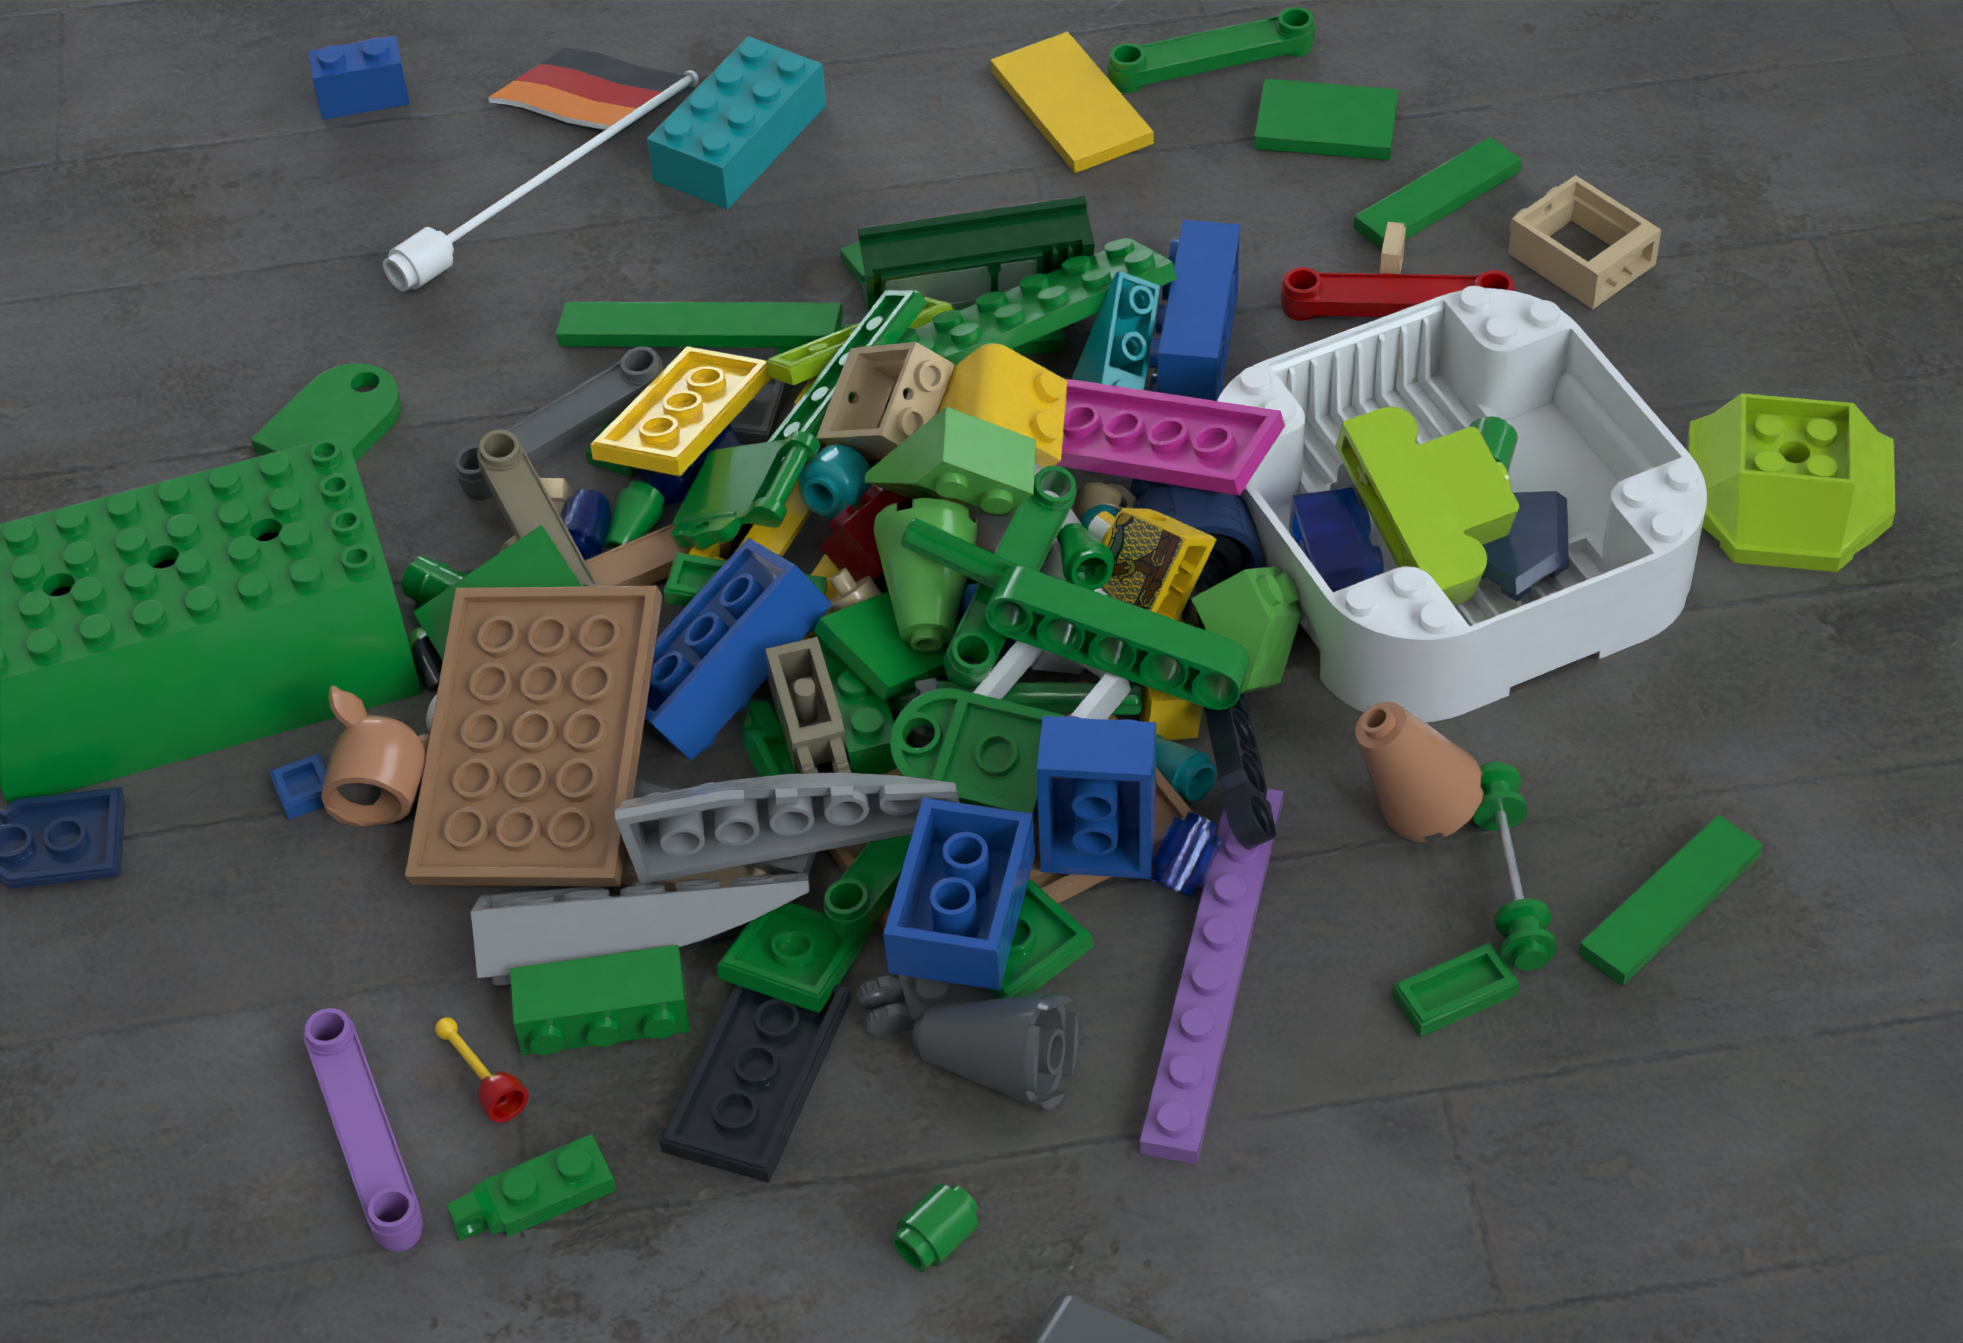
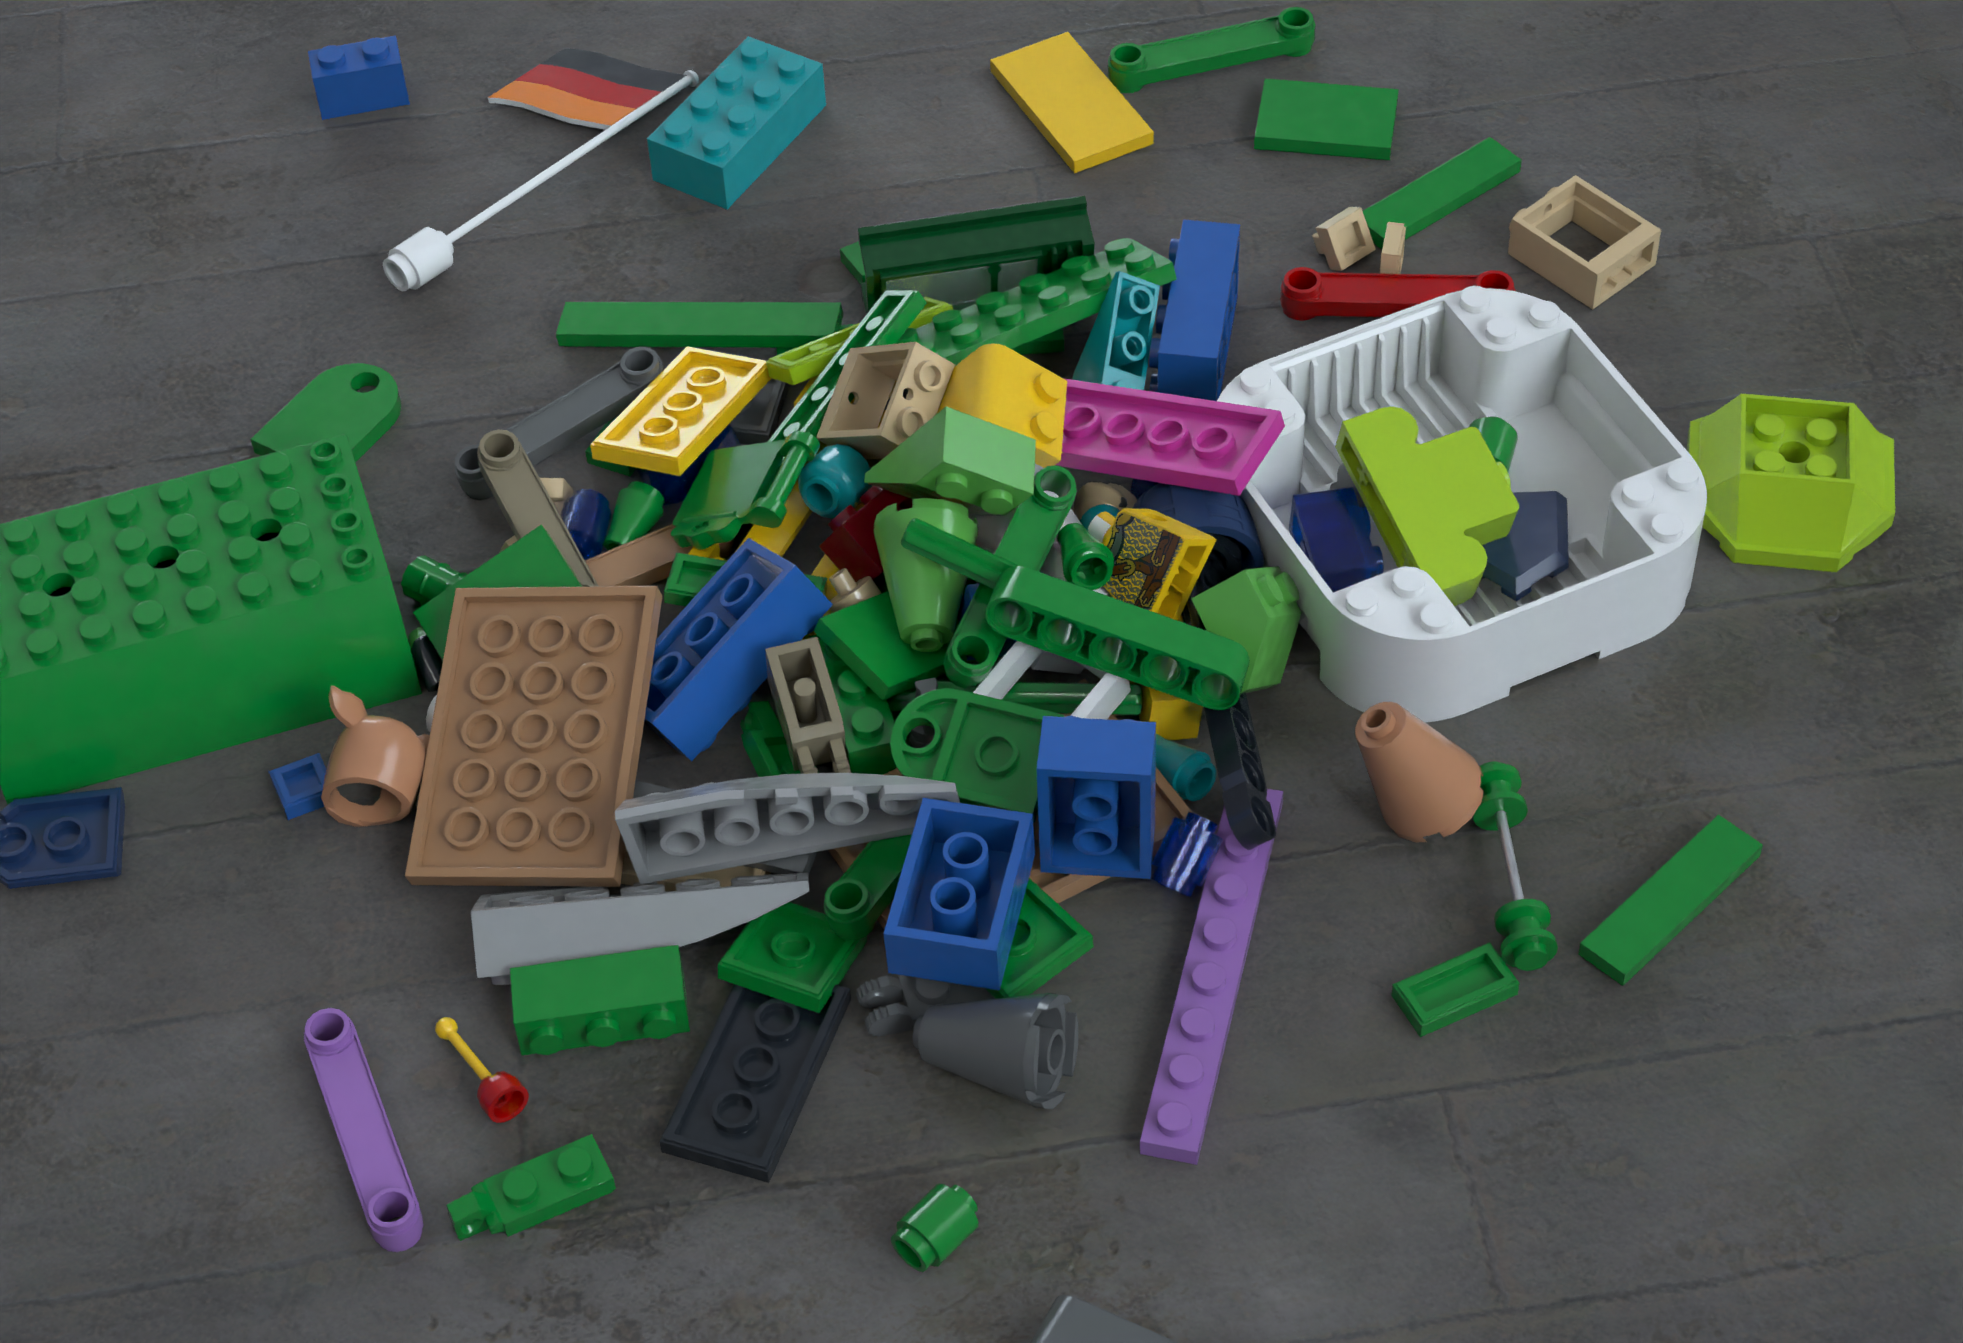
none -> tan tile [1312,207,1376,271]

